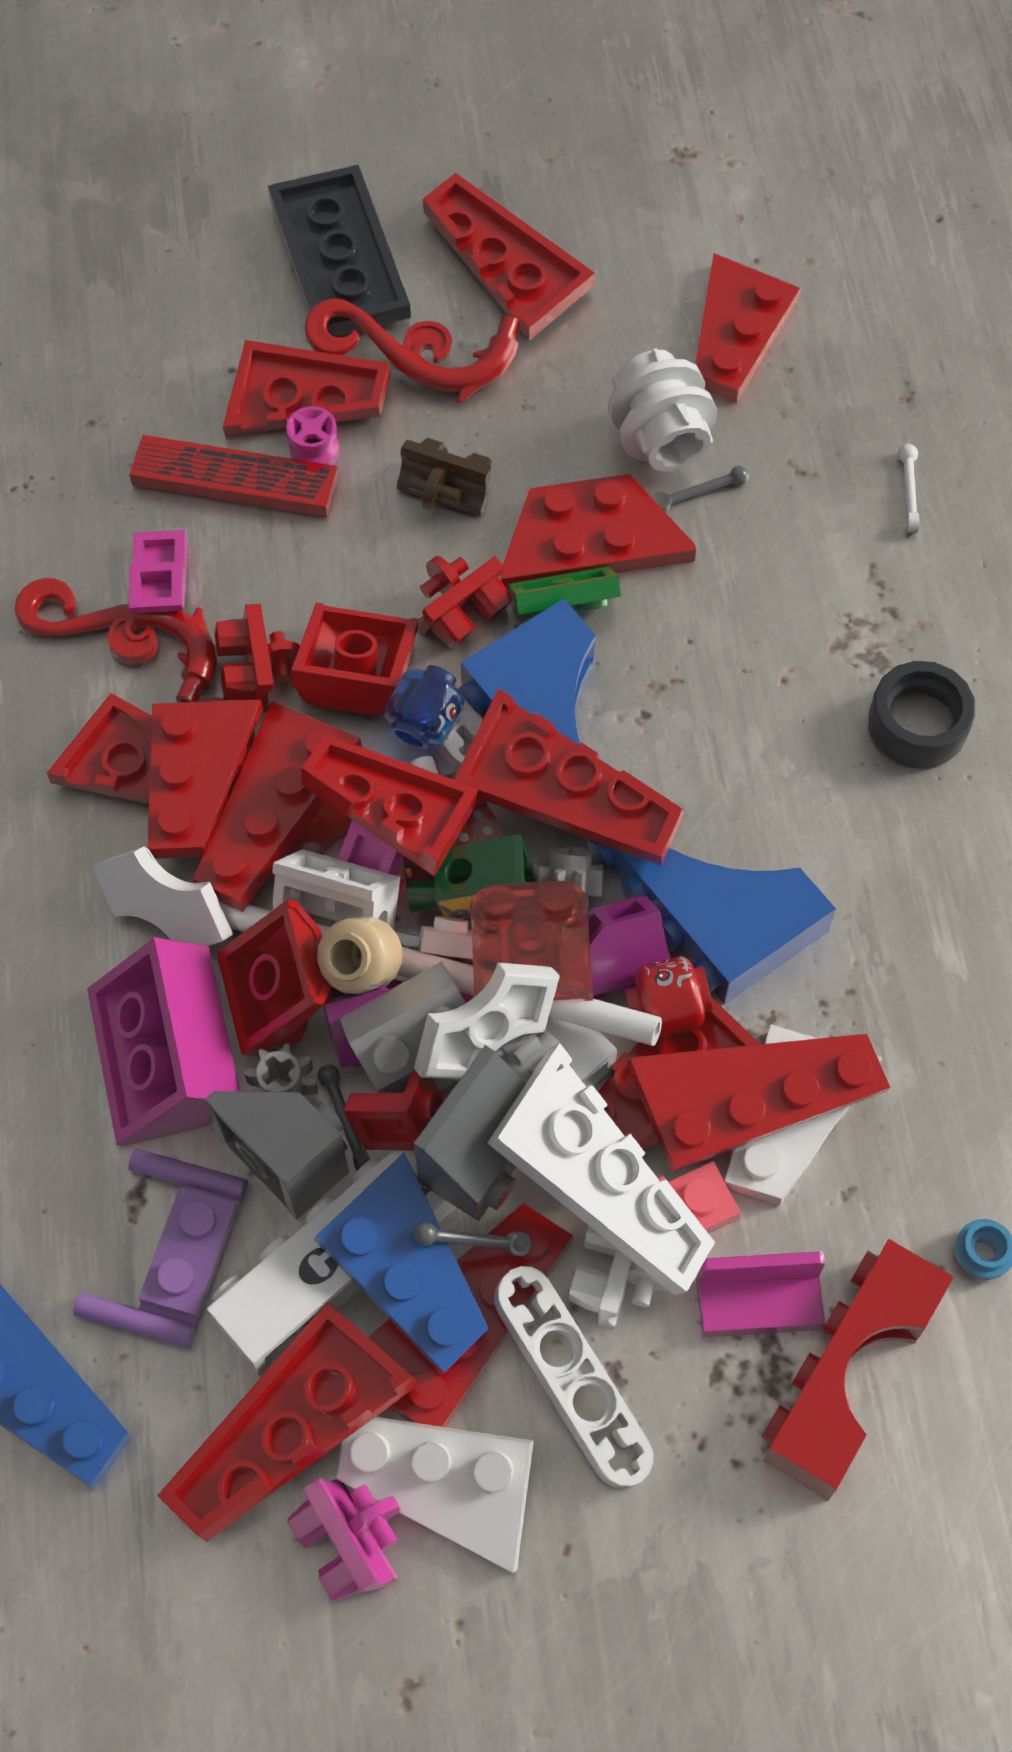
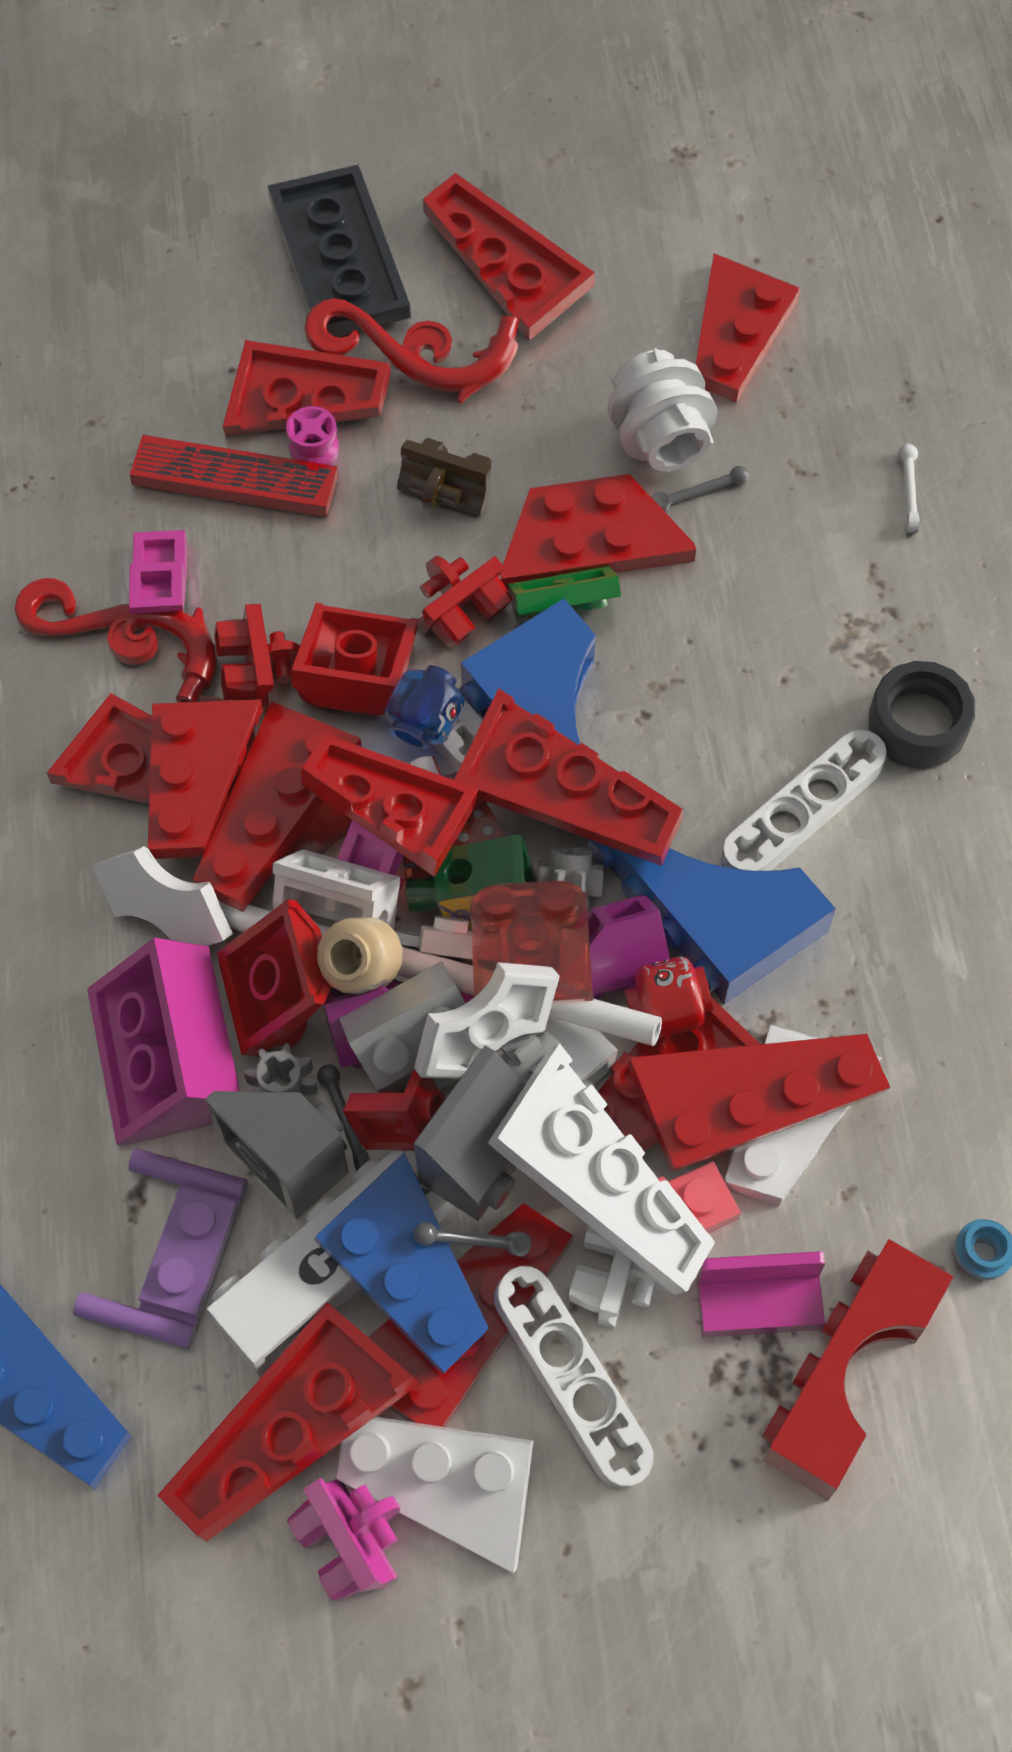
none -> white beam [721,730,887,871]

